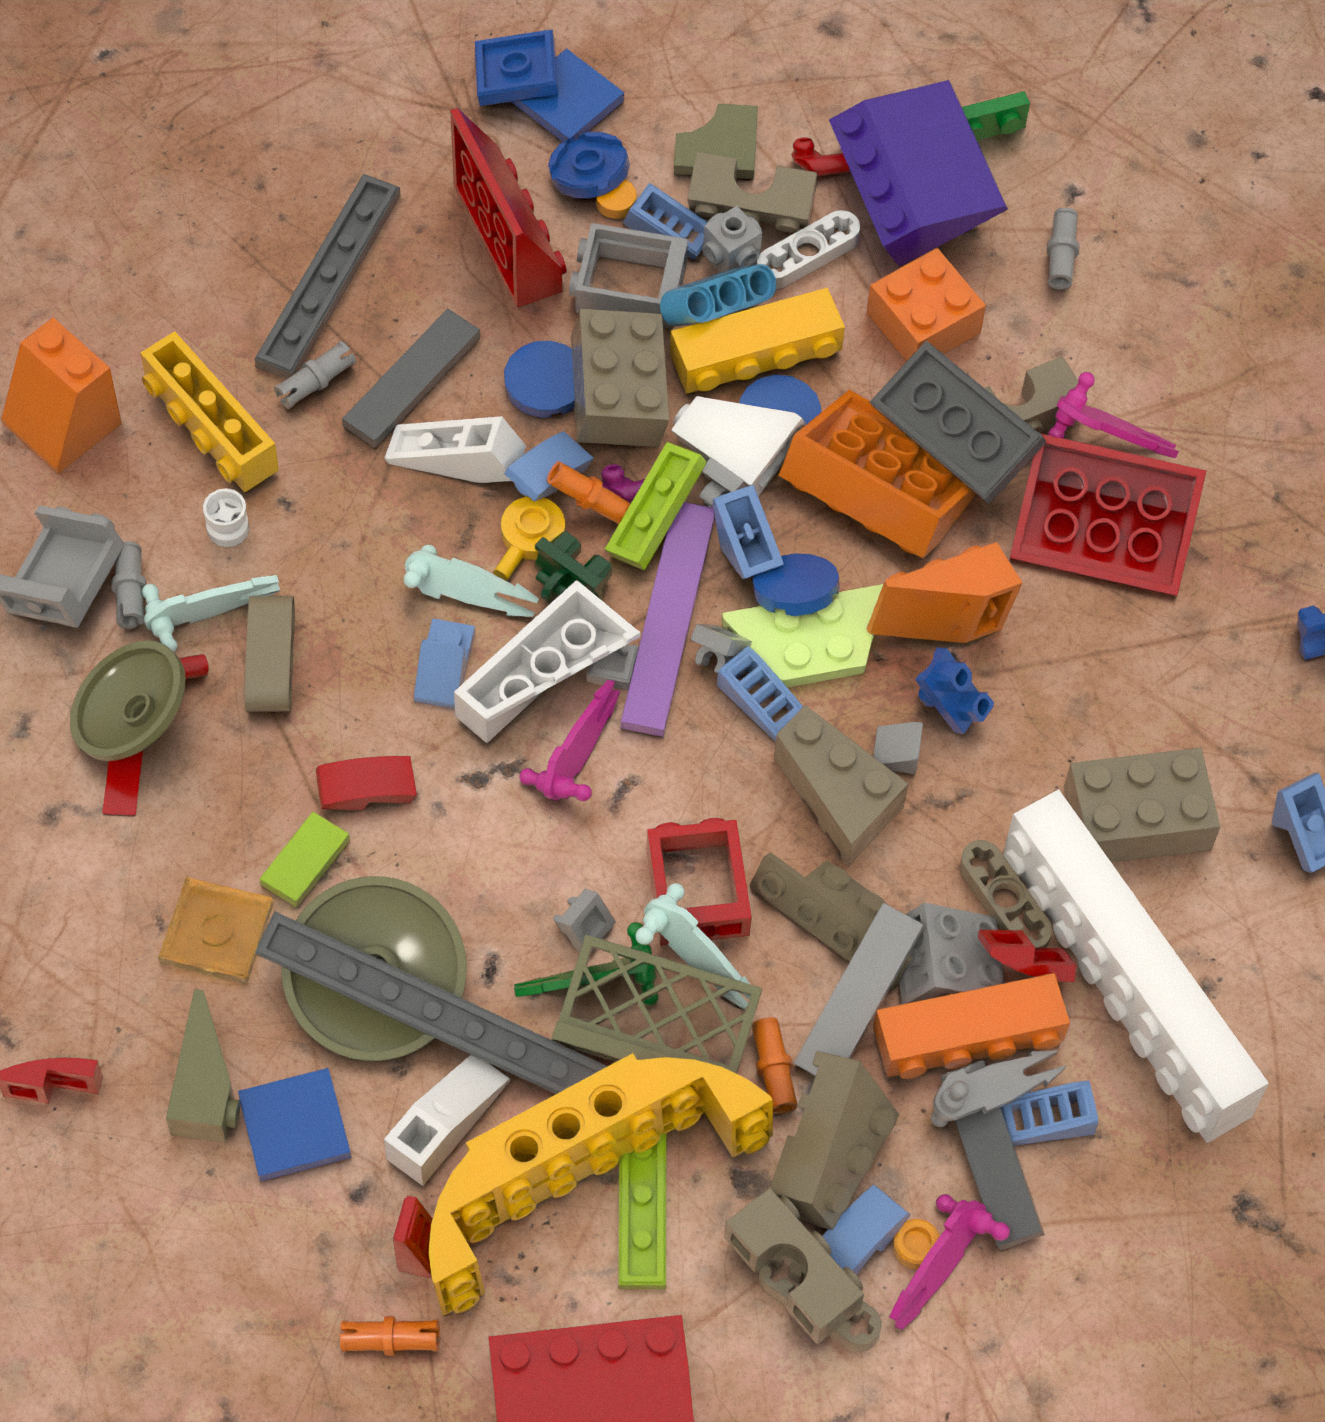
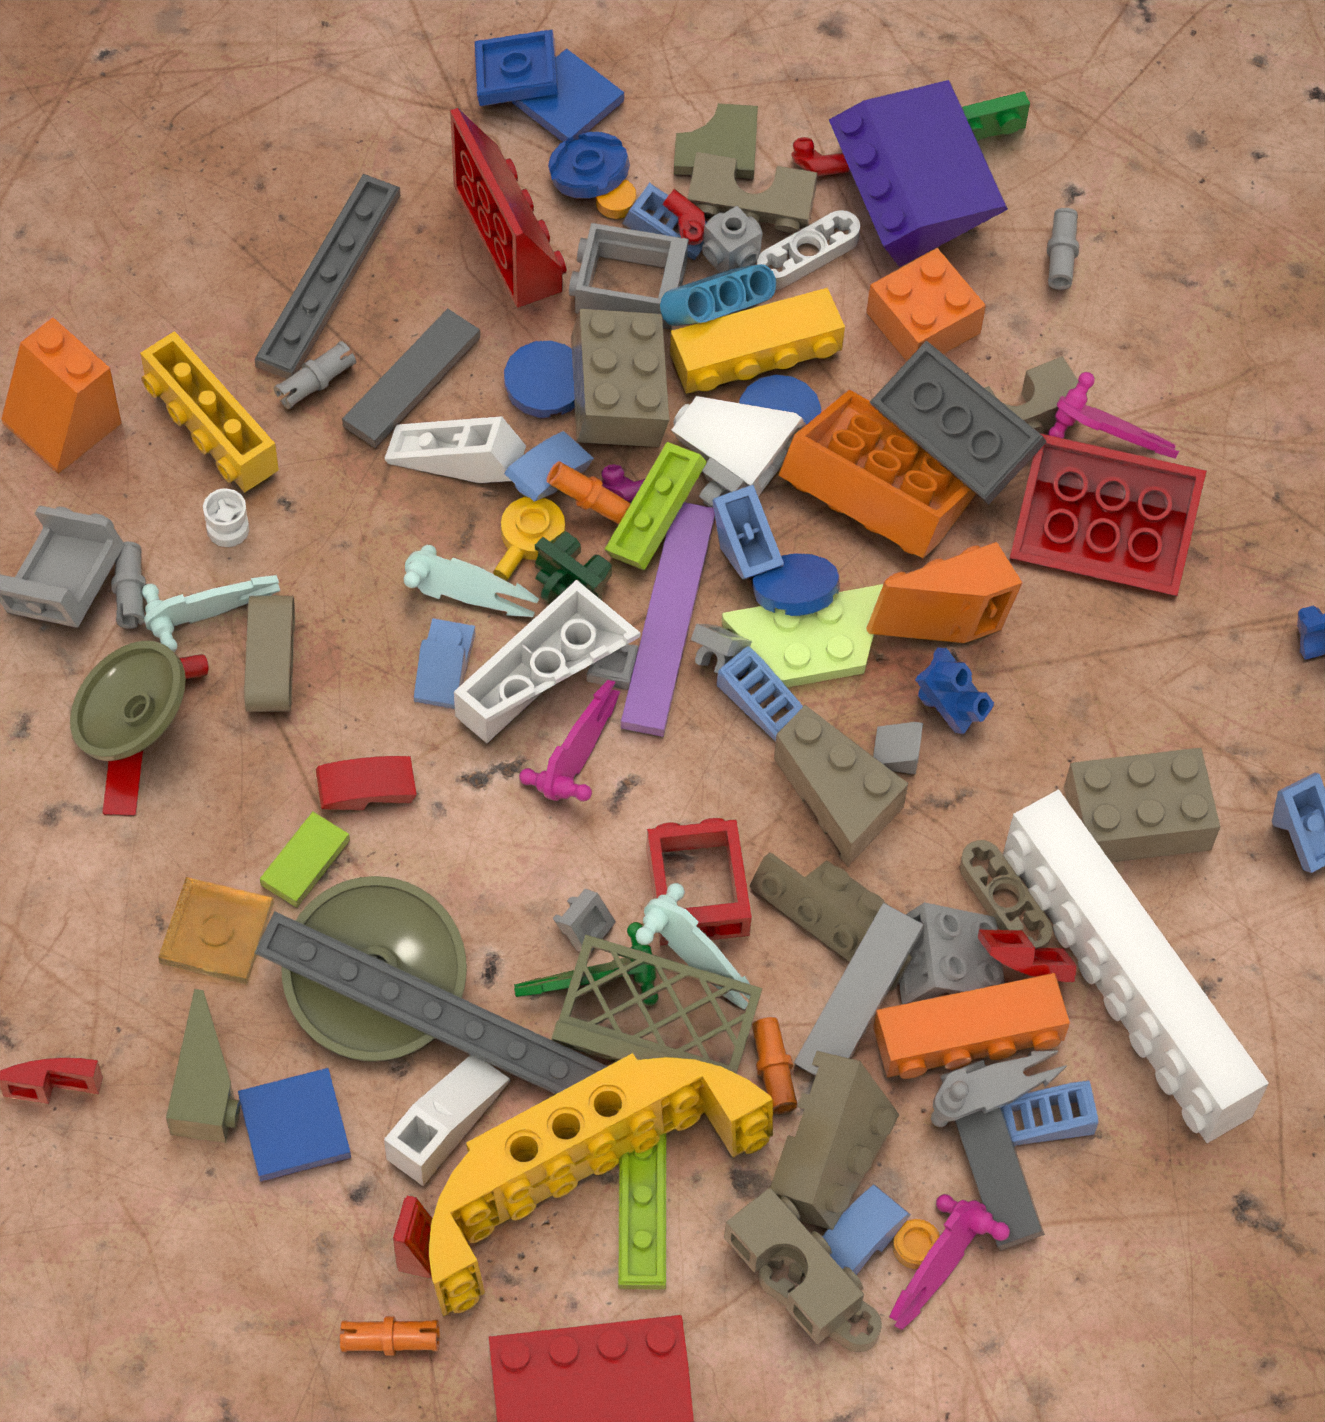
none -> red arm [662,189,706,245]

